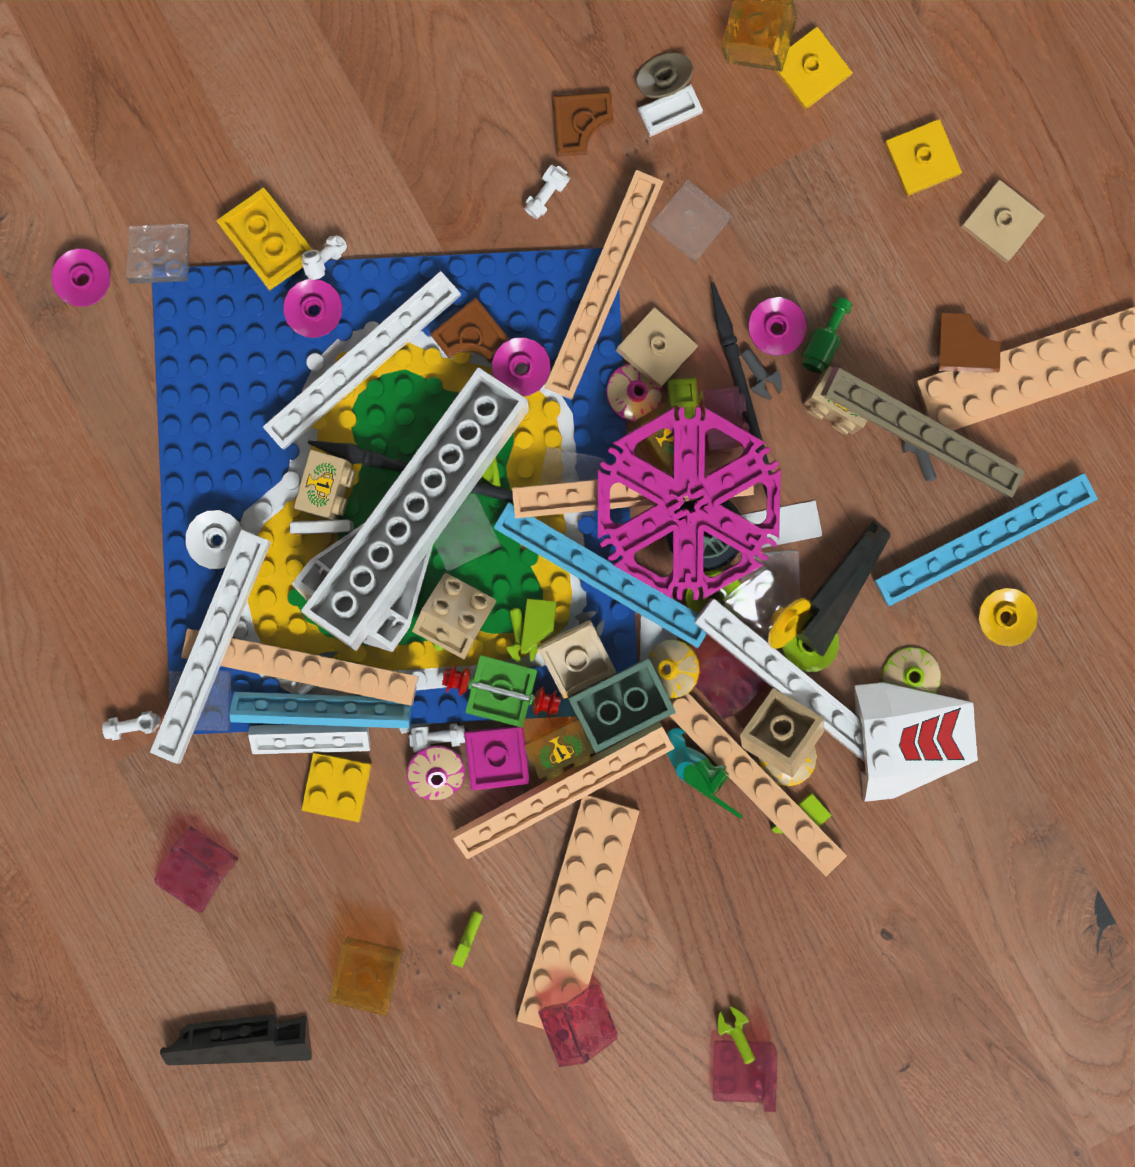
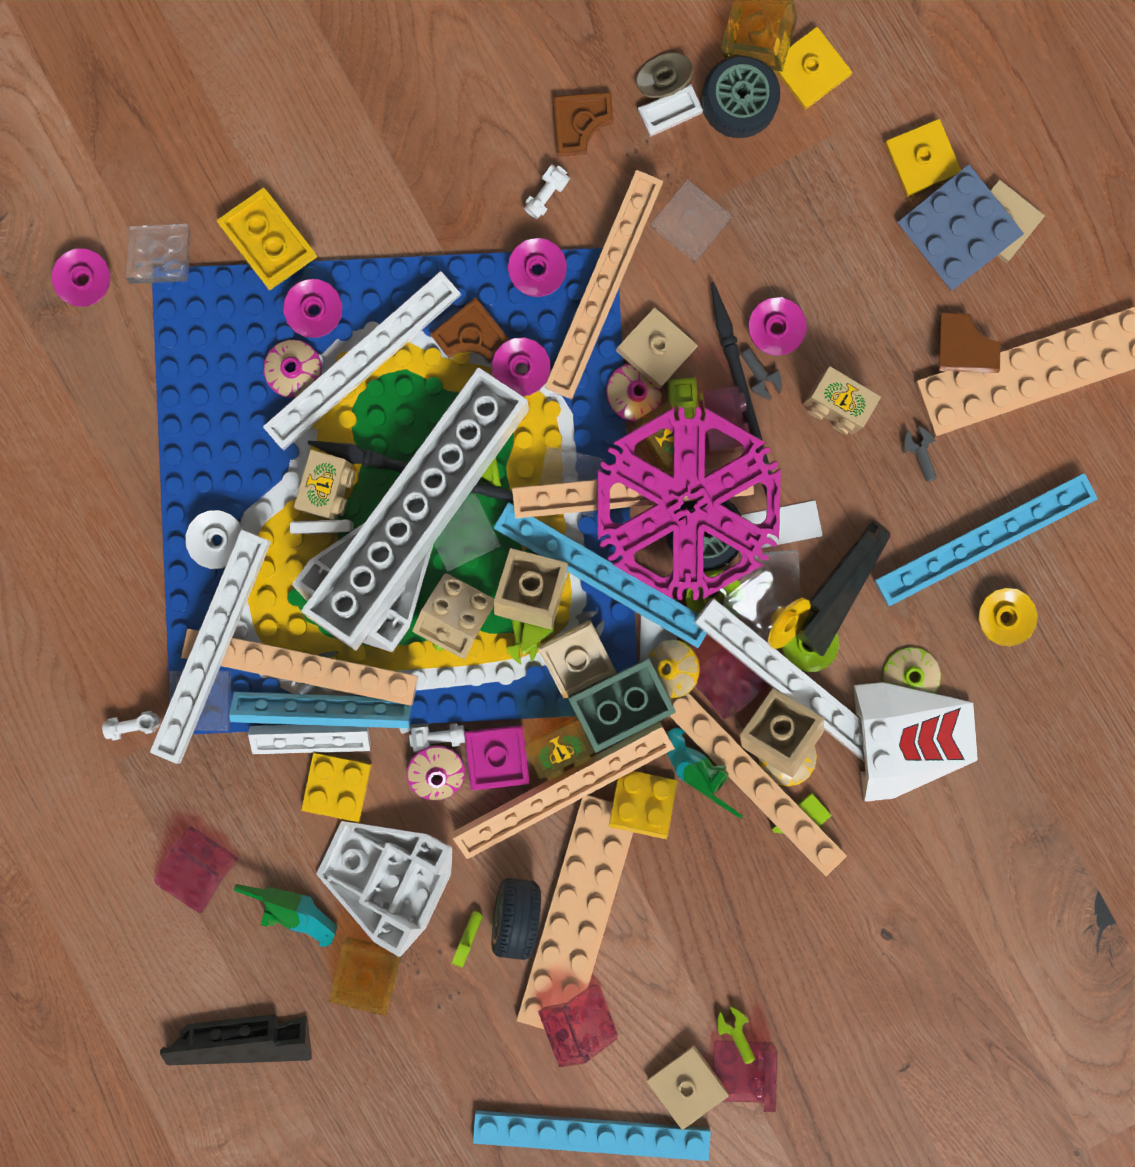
white bar [301,235,347,280] -> none
bright green plate [442,655,561,728] -> none
green piece [801,297,853,374] -> none
dark tan plate [820,367,1025,498] -> none
none -> animal [233,884,338,947]
none -> tan dish [263,340,322,398]
none -> white wedge [316,821,452,957]
none -> medium azure plate [473,1110,711,1161]
none -> black wheel [491,878,541,960]
none -> tan brick [494,548,568,630]
none -> dark pink dish [508,238,567,297]
none -> yellow plate [608,771,677,839]
none -> tan plate [646,1045,730,1130]
none -> wheel [701,55,780,138]
none -> sand blue plate [897,165,1024,291]

